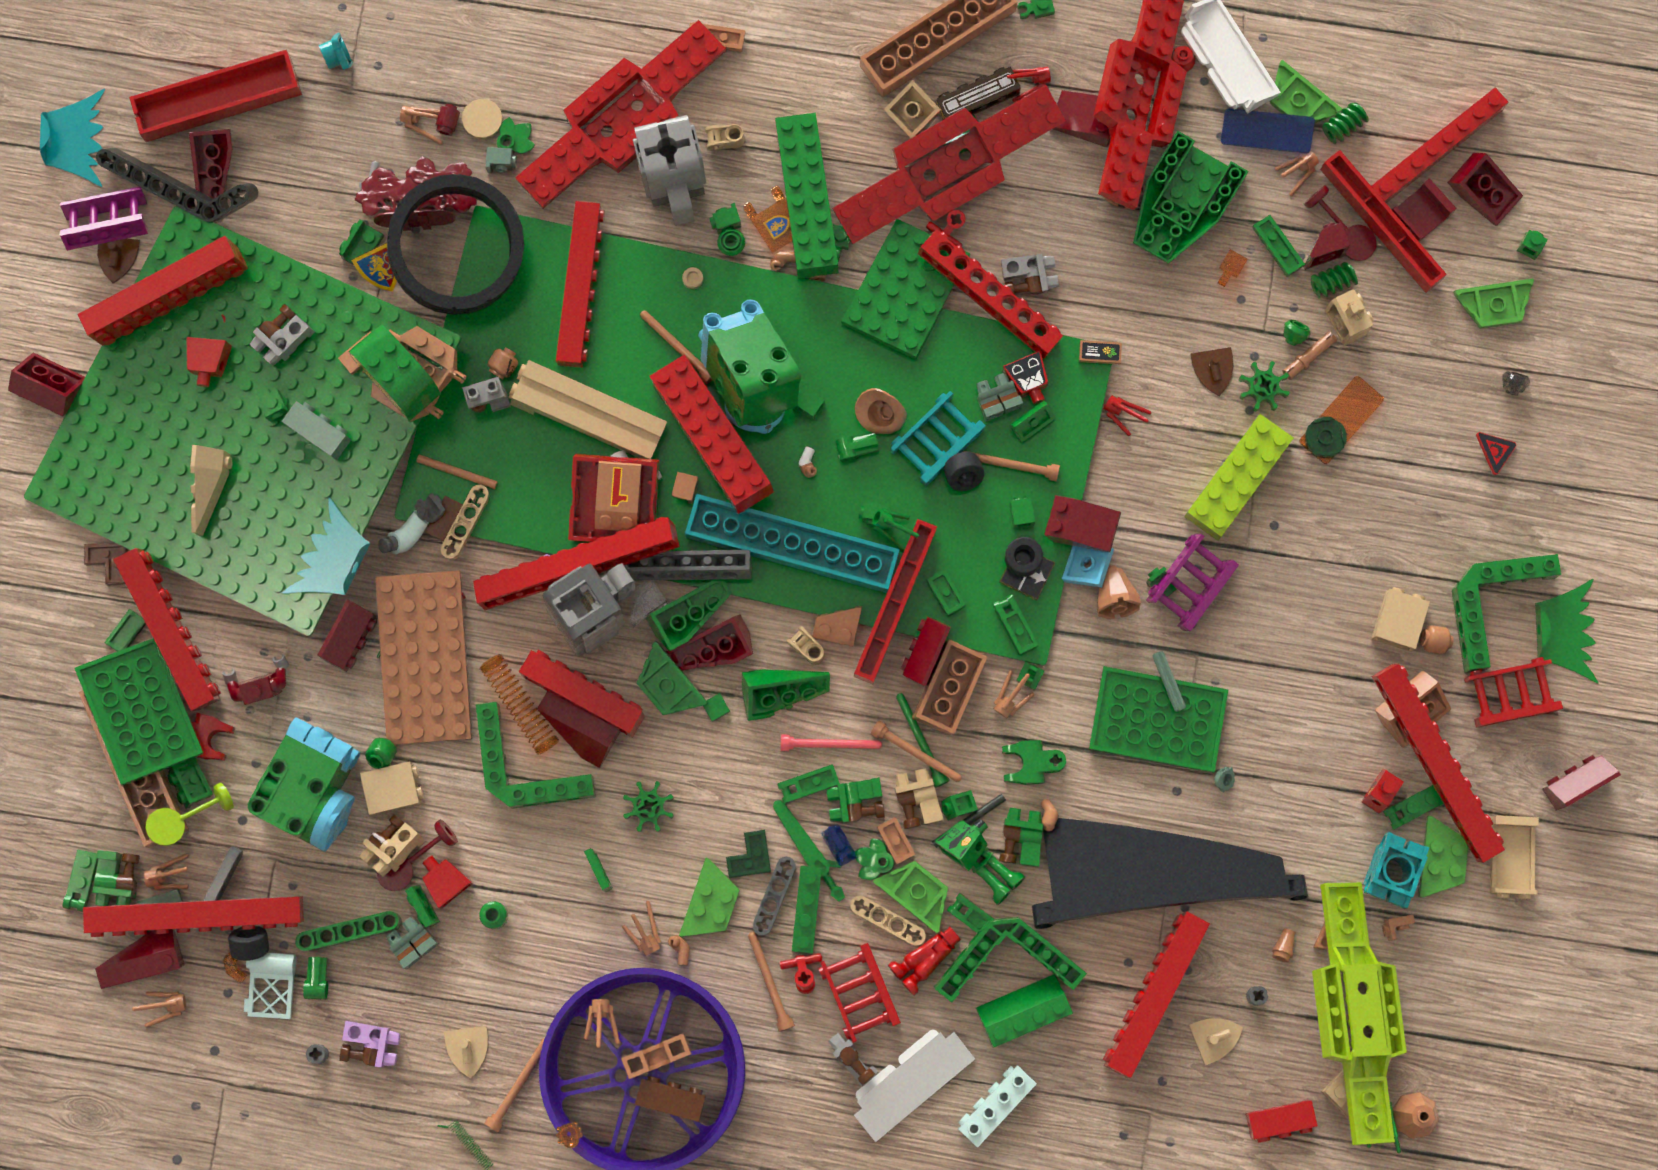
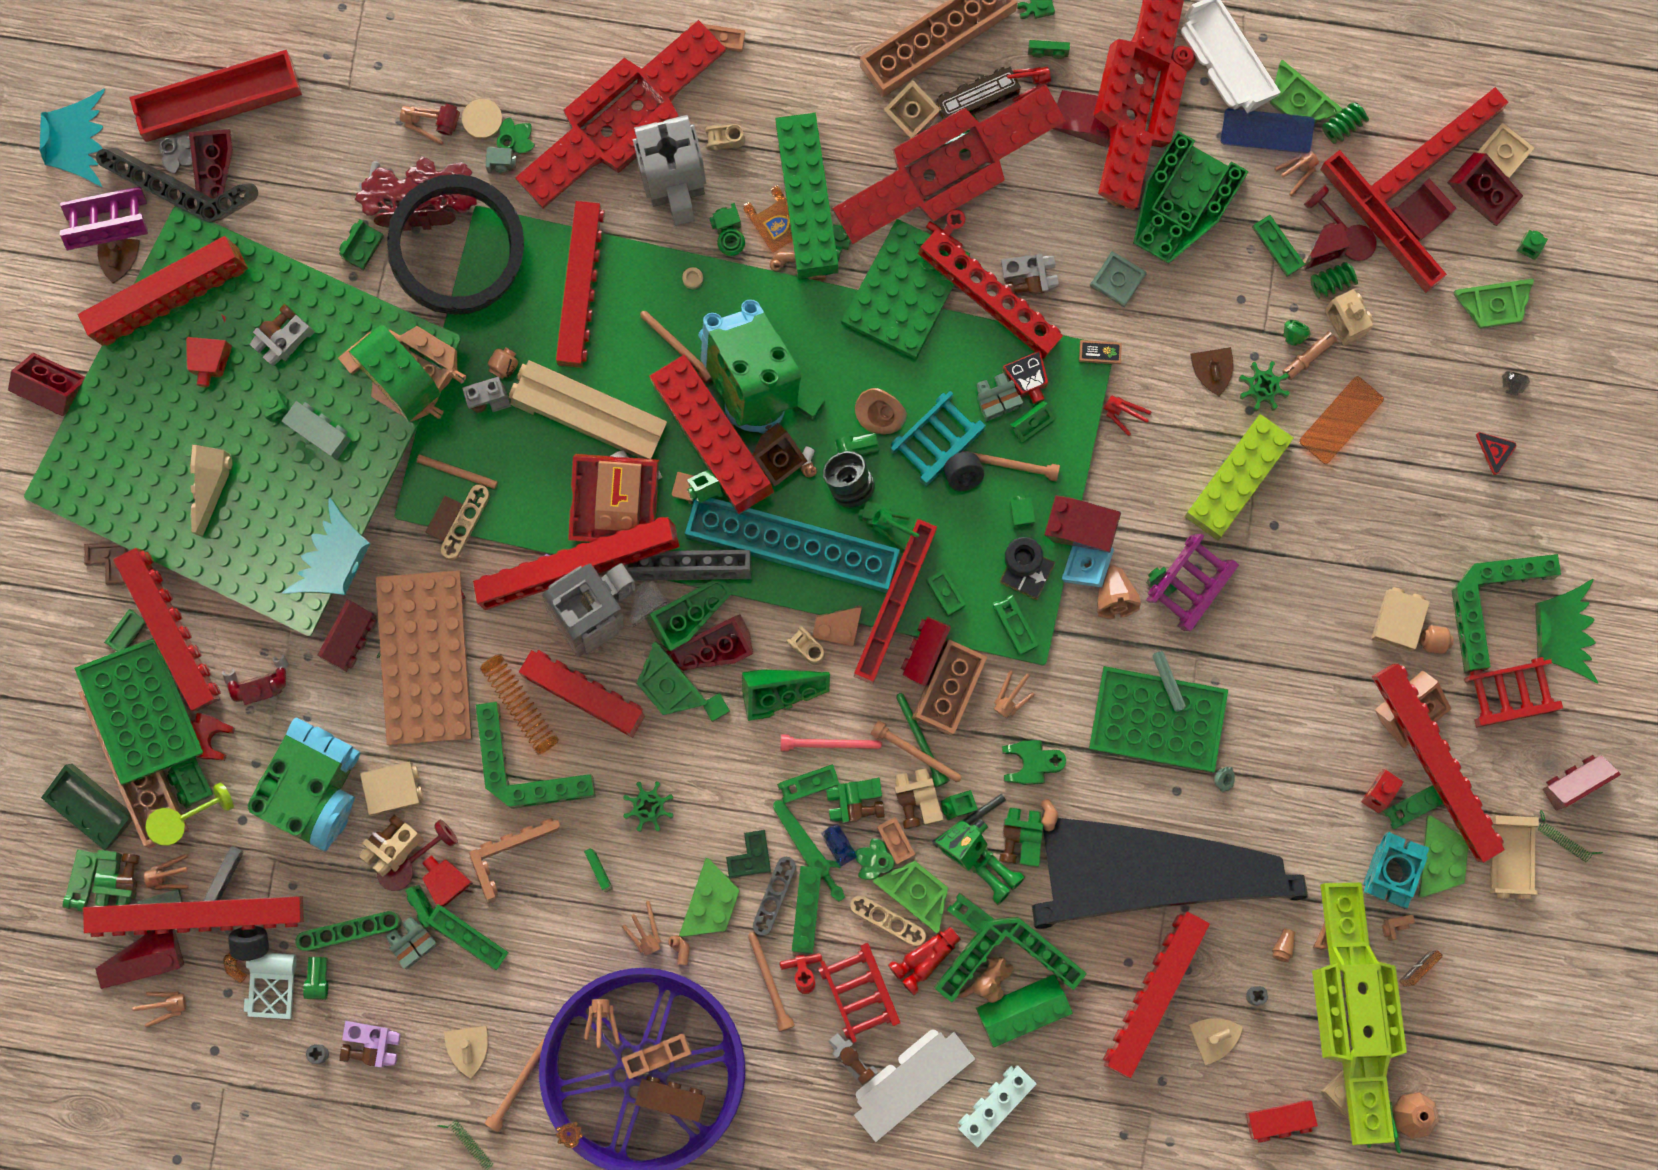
teal piece [319,33,353,70] -> none
shield [351,243,397,292] -> none
green head [365,738,397,769] -> none
piece [378,493,445,554] -> none
green head [479,901,508,930] -> none
dark red wedge [537,691,621,768] -> none
green tile [1016,662,1044,690] -> none
clear orange plate [1218,249,1248,287] -> none
dark green tile [1305,417,1347,458] -> none
none -> dark green slope [41,763,133,851]
none -> flat silver plate [159,135,193,174]
none -> green plate [425,904,509,971]
none -> nougat bracket [469,818,560,904]
none -> green brick [687,469,723,503]
none -> reddish brown slope [752,423,807,486]
none -> pearl dark grey wheel [823,451,875,508]
none -> nougat animal [958,957,1014,1003]
none -> green plate [1028,40,1070,59]
none -> sand green tile [1090,251,1147,308]
none -> clear orange tile [1399,950,1443,987]
none -> tan plate [1477,123,1534,179]
none -> green piece [1538,810,1603,862]

